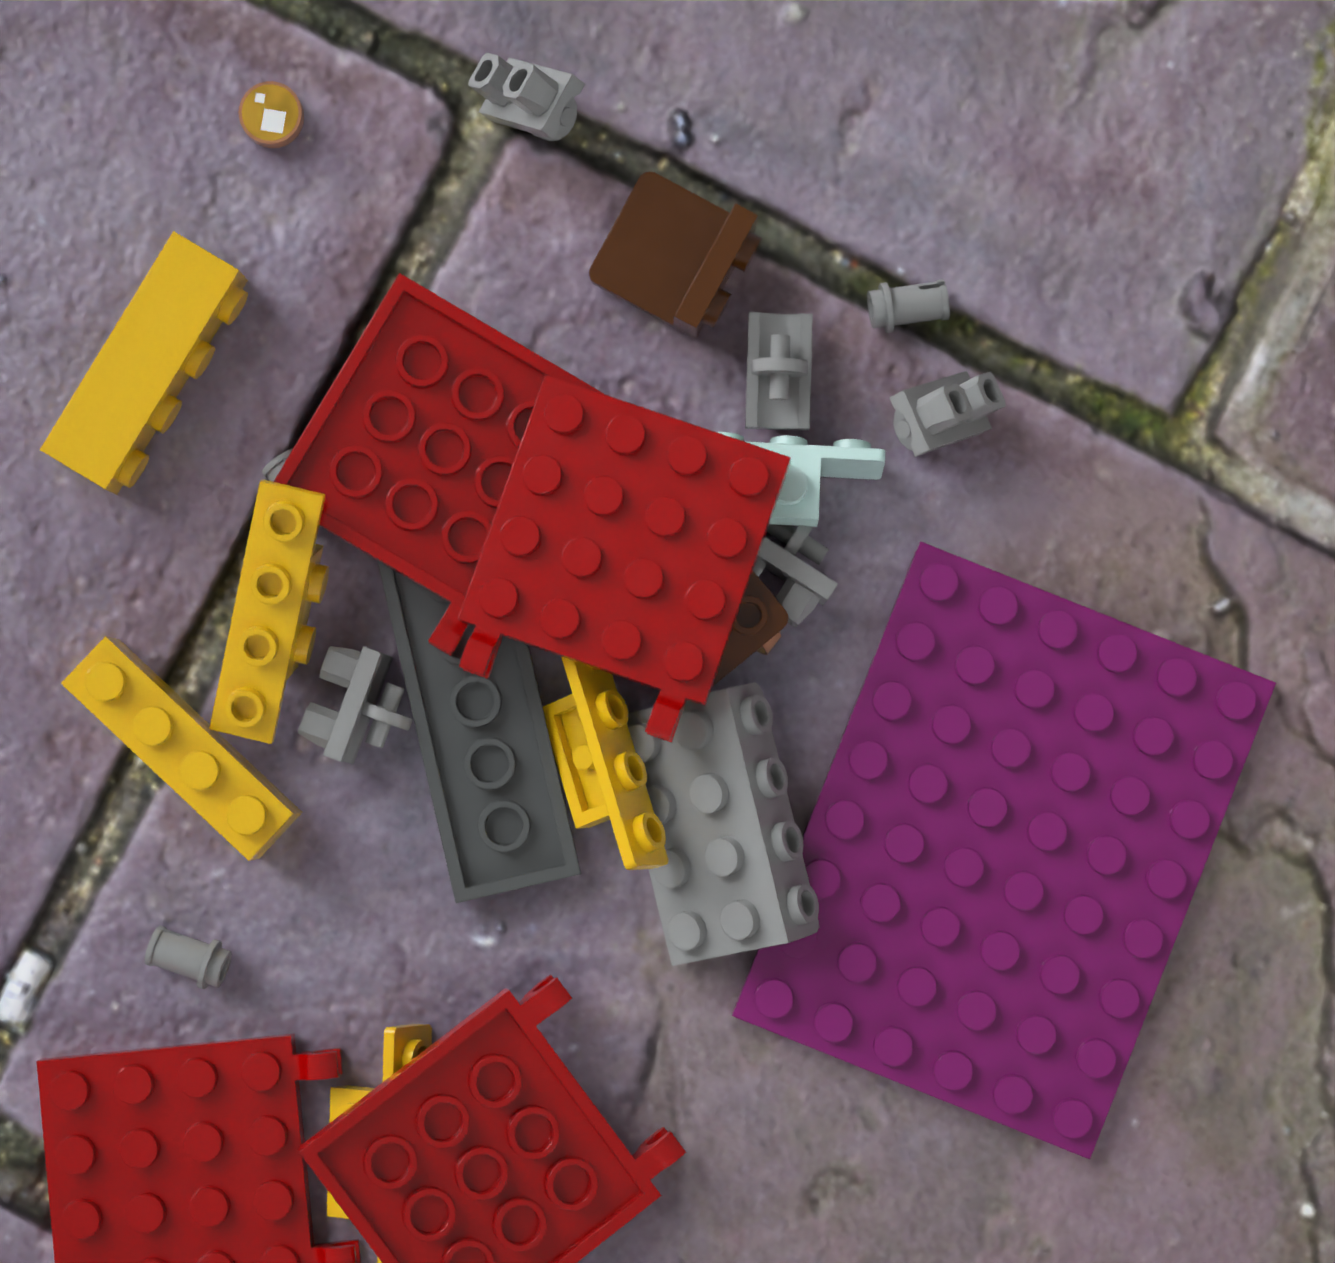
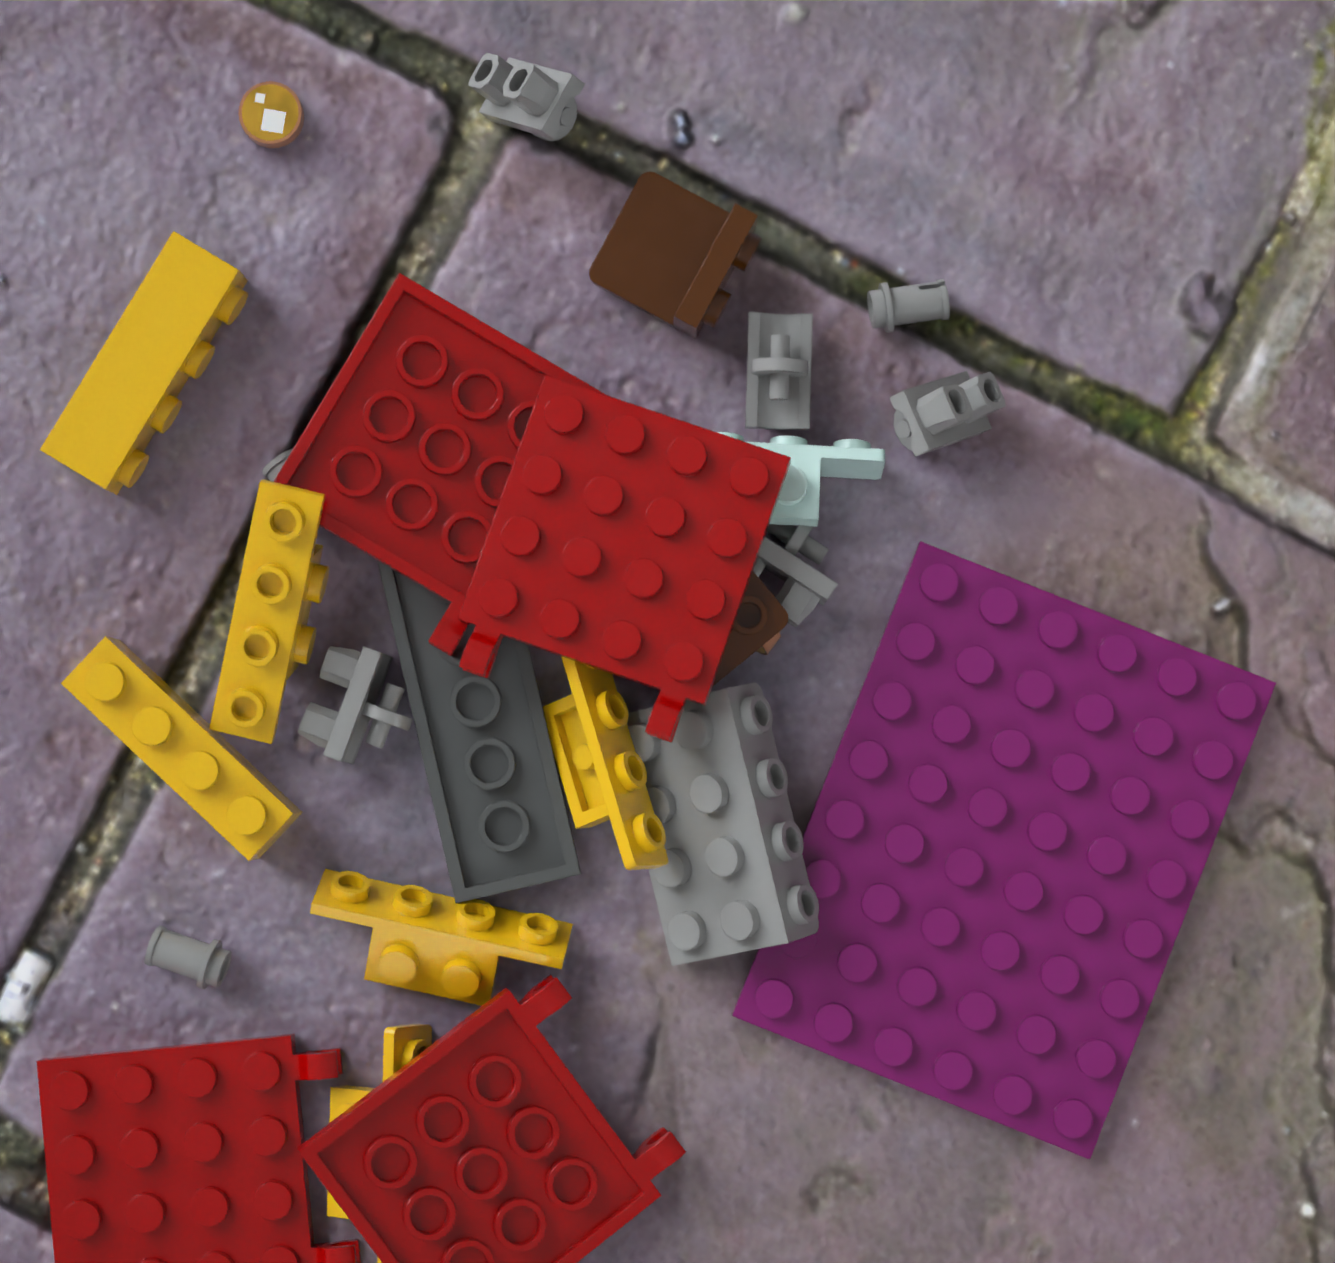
none -> yellow bracket [310,869,573,1006]

